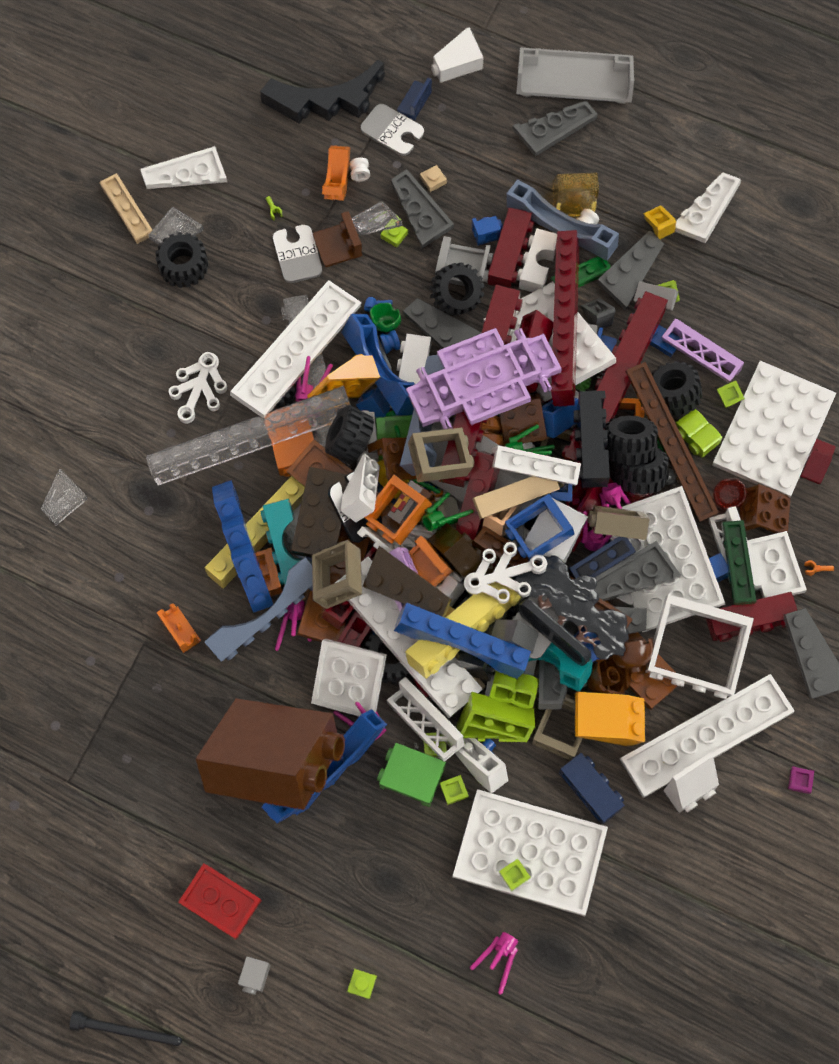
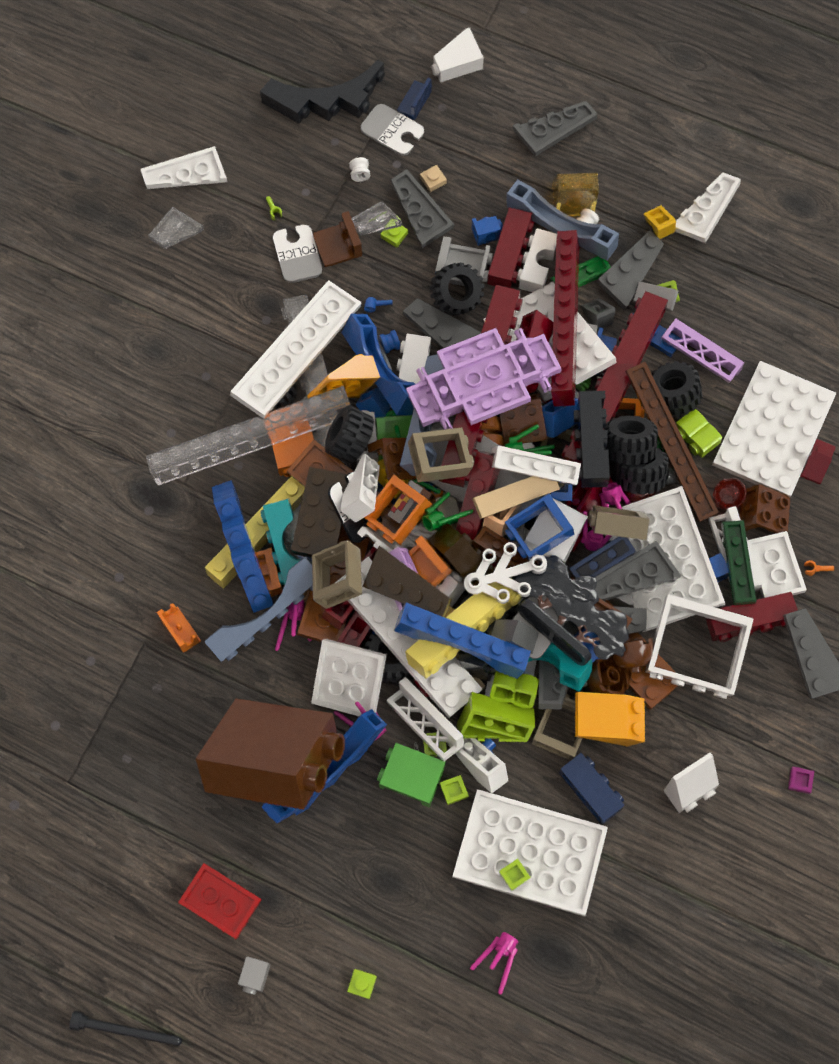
clear wing [41,469,88,526] -> none
tan tile [100,173,154,244] -> none
black tyre [155,232,208,288] -> none
white plant [169,352,227,424] -> none
dark pink plant [295,356,333,405] -> none
orange arch [322,146,350,200] -> none
green hair [370,303,401,333] -> none
light grey slope [516,47,634,104] -> none
white plate [620,674,795,798] -> none
lime plate [717,380,745,408] -> none

